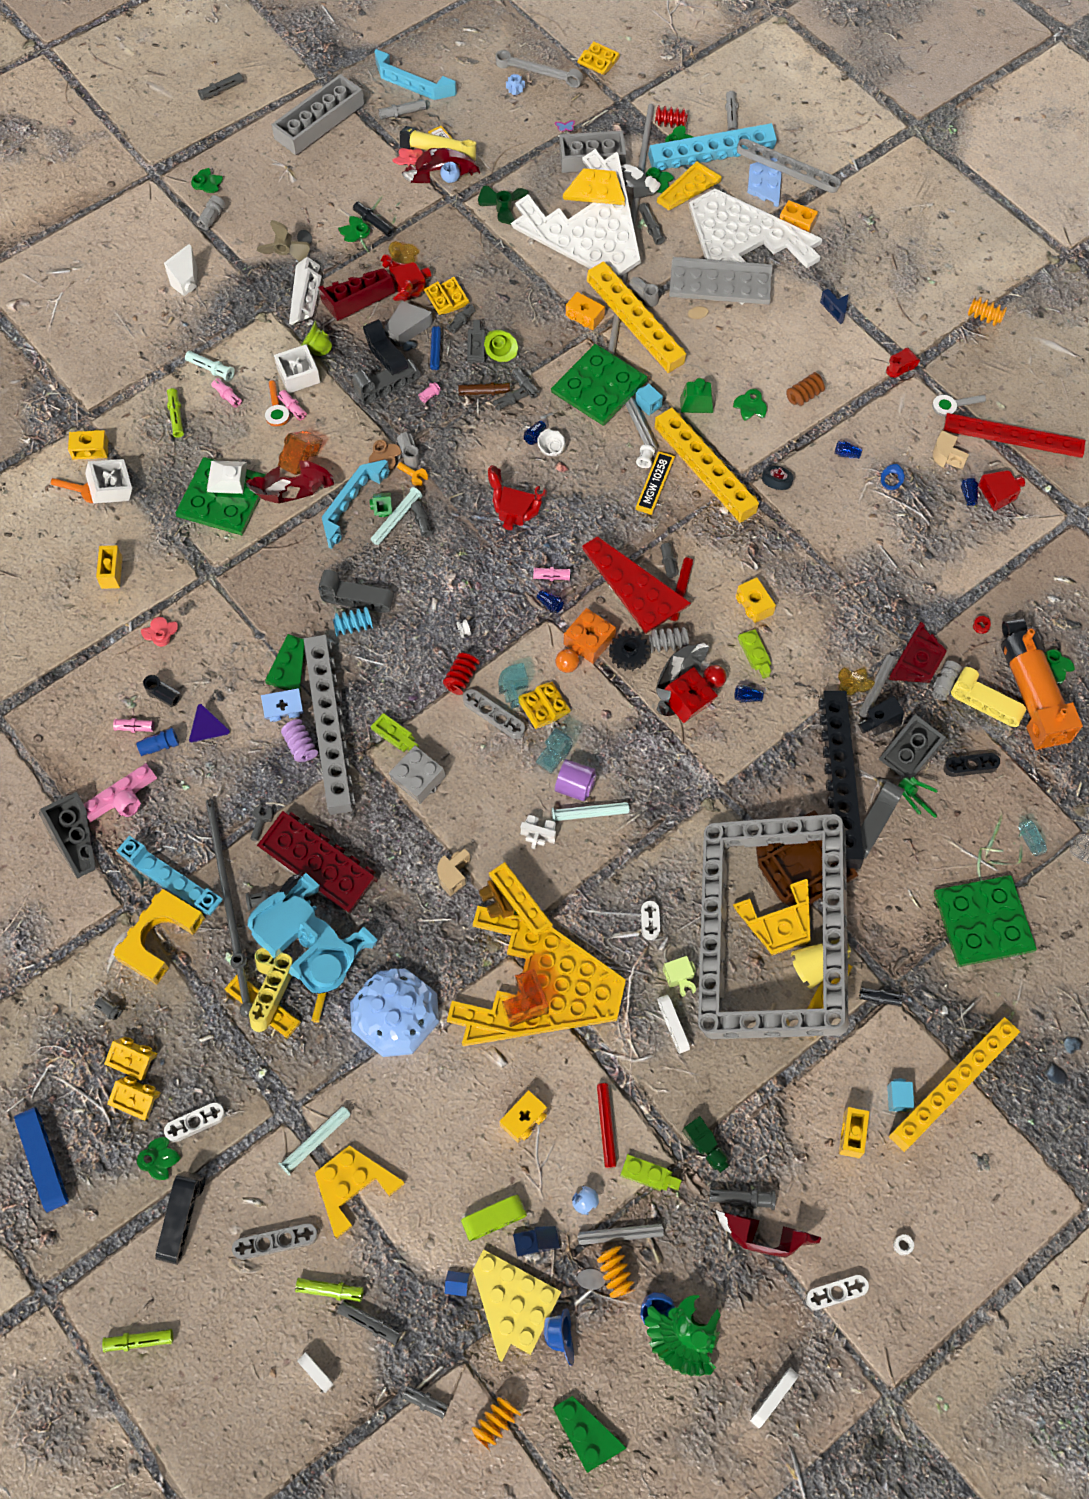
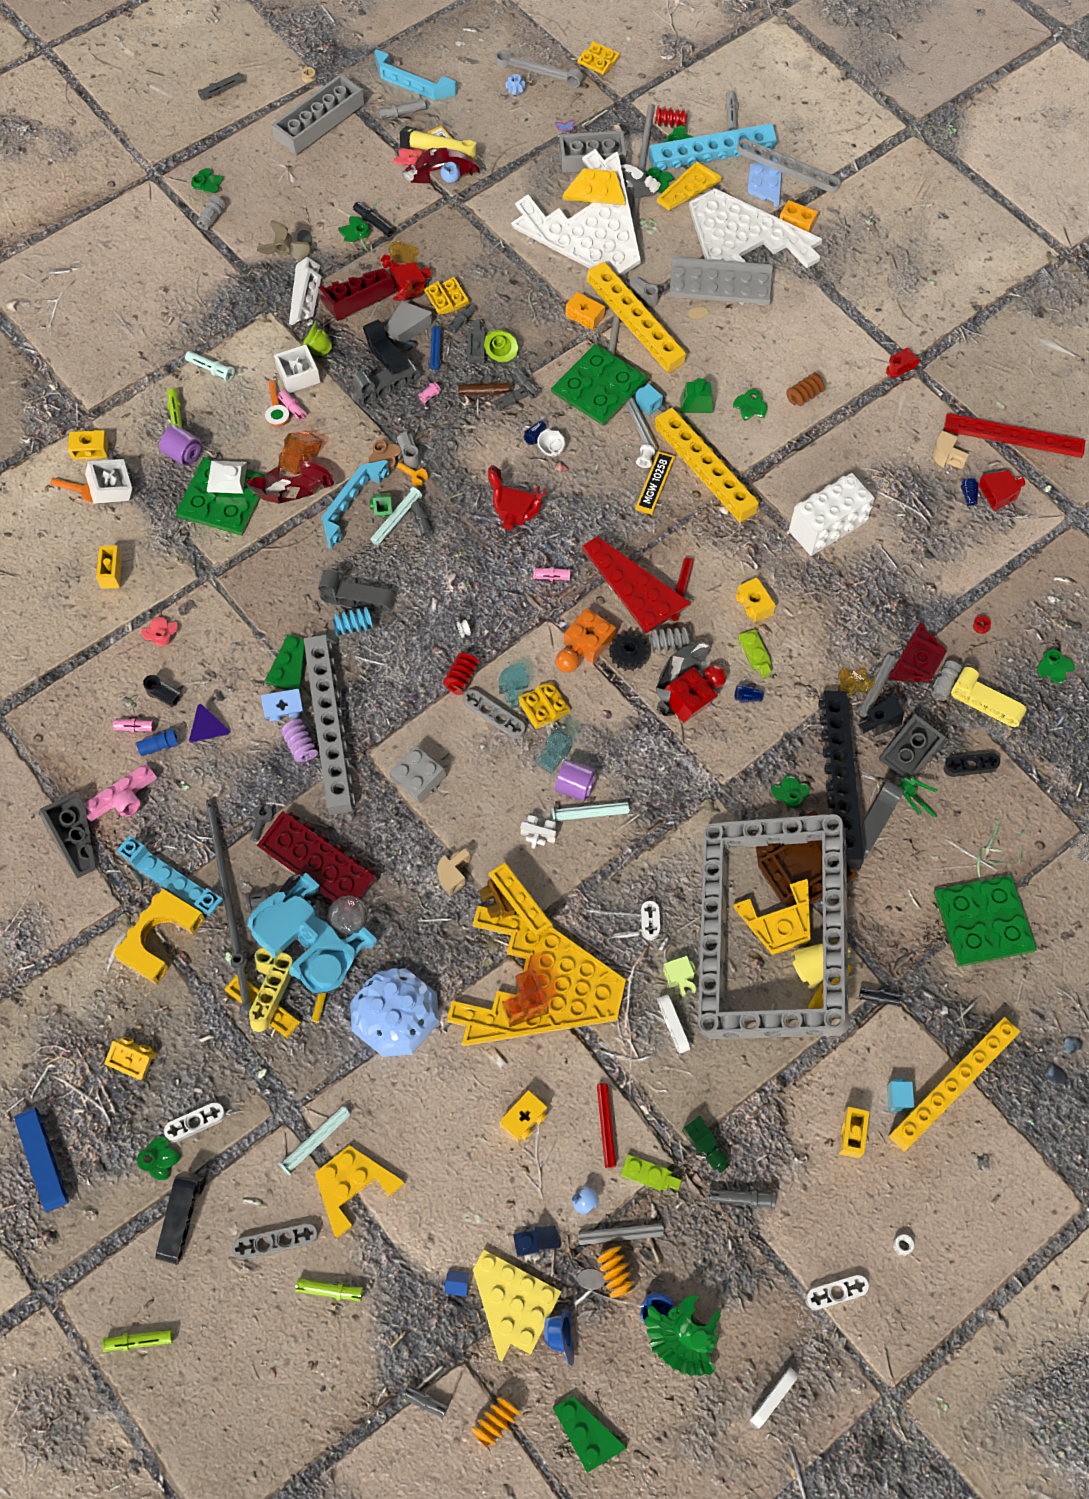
dark grey pin [94,996,122,1020] -> none
yellow bracket [107,1076,161,1121] -> none
white slope [164,244,198,296] -> none
bright pink pin [212,378,242,408] -> none
white beam [297,1352,334,1393] -> none
dark grey pin [337,1300,402,1346] -> none
lime hinge [370,713,419,752] -> none
lime beam [461,1194,527,1242] -> none
dark green piece [478,185,529,225] -> none
clear blue cone [536,590,564,613] -> none
dark grey pin [638,203,665,245] -> none
dark grey axle [660,543,677,578] -> none
dark red animal [716,1210,821,1258] -> none
black wheel [762,466,794,490] -> none
dark blue slope [820,289,849,324] -> none
clear blue cone [834,440,862,459] -> none
blue piece [881,464,905,490] -> none
piece [932,395,986,417] -> none
light orange piece [968,296,1007,326] -> none
orange piece [1001,618,1083,750] -> none
clear light blue beam [1019,820,1047,856] -> none
none -> medium lavender piece [159,425,202,466]
none -> tan bush [301,67,316,82]
none -> clear cylinder [327,895,369,937]
none -> green plate [771,775,810,809]
none -> white brick [789,473,875,556]

